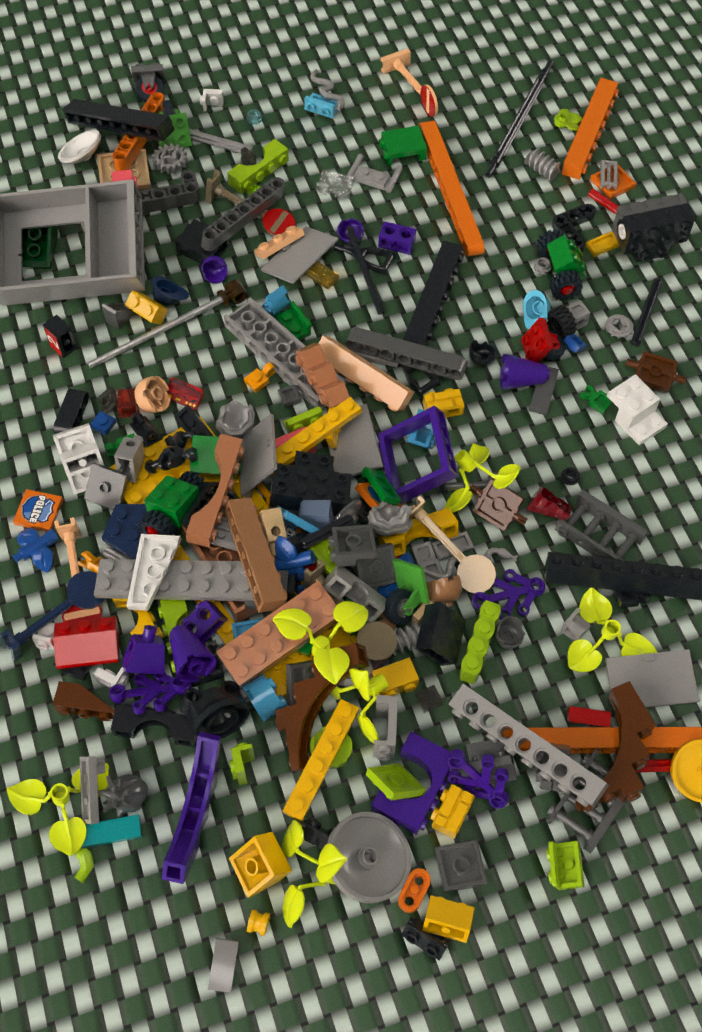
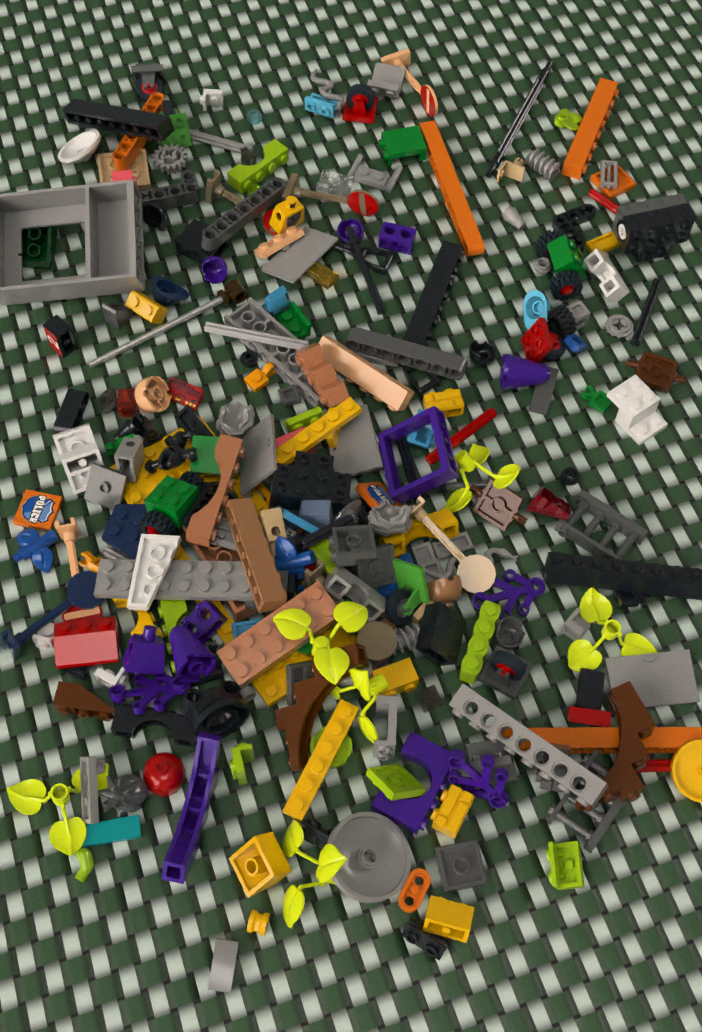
blue plate [90,411,117,436] -> none
dark azure cylinder [243,674,287,722] -> none
green plate [362,467,401,506] -> none
none -> black cone [114,418,142,441]
none -> black hat [142,201,167,231]
none -> red cylinder [143,752,186,797]
none -> light grey axle [204,321,309,350]
none -> black plate [240,351,258,368]
none -> yellow torso [269,196,304,234]
none -> dark tan piece [282,173,379,216]
none -> plate [342,84,378,124]
none -> light grey bracket [367,62,406,99]
none -> black axle [396,436,425,507]
none -> red axle [425,407,497,465]
none -> plate [478,645,533,700]
none -> tan bracket [496,157,525,183]
none -> light grey cone [502,206,526,230]
none -> black slope [575,668,606,710]
none -> white arch [584,249,630,303]

